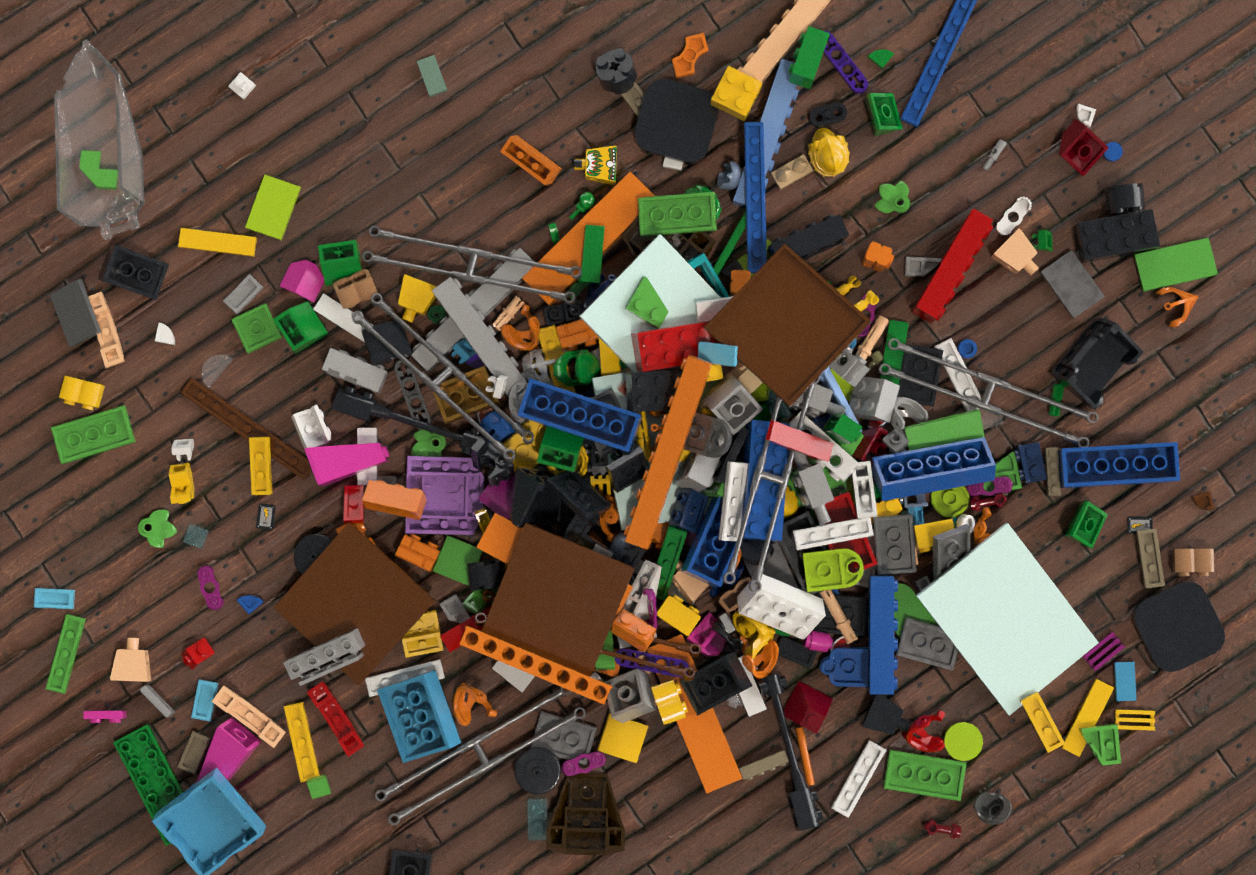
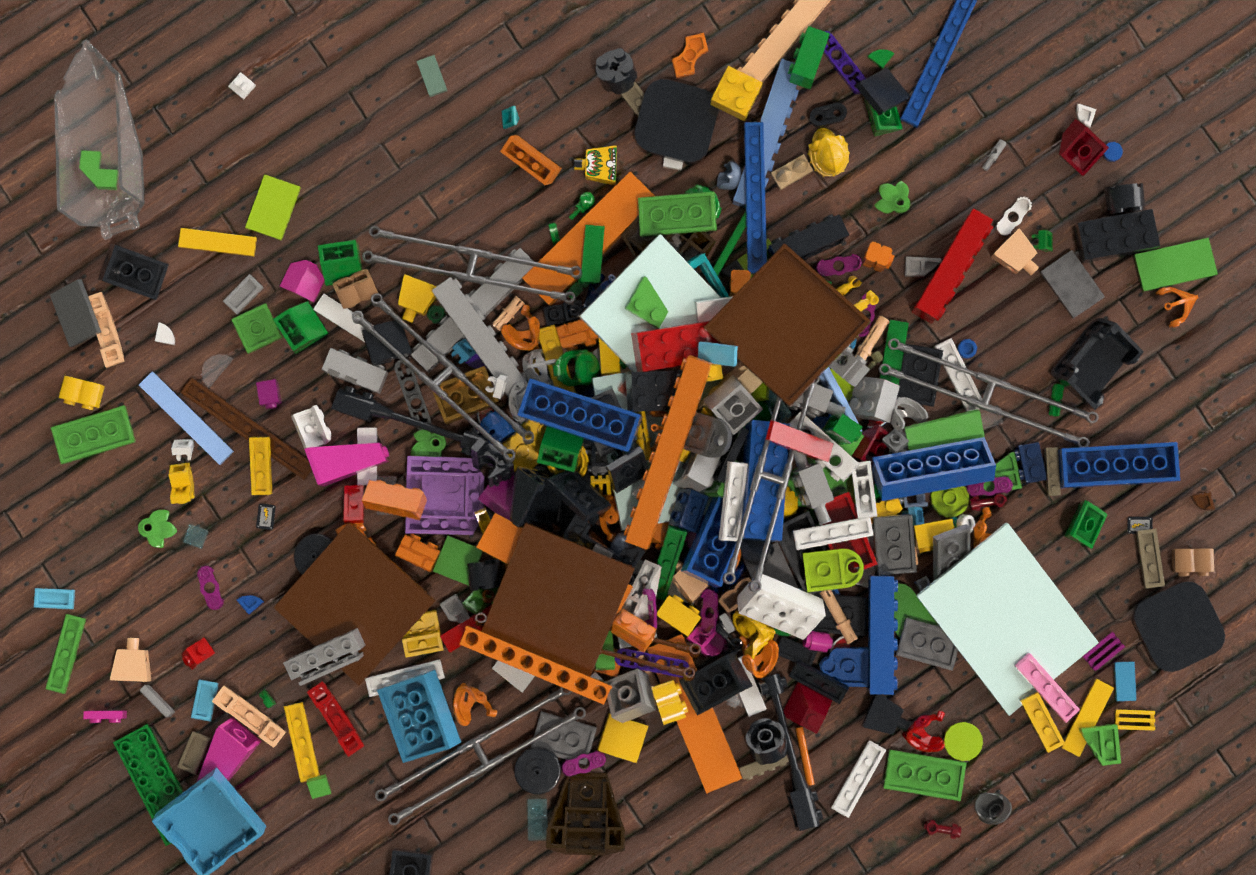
none -> light blue tile [139,372,234,465]
none -> magenta brick [256,379,282,409]
none -> green tile [259,689,277,709]
none -> teal slope [502,106,519,129]
none -> magenta piece [698,589,719,636]
none -> black brick [746,718,788,765]
none -> black tile [789,659,849,704]
none -> magenta piece [816,254,862,277]
none -> black tile [856,68,911,116]
none -> bright pink tile [1015,653,1080,723]

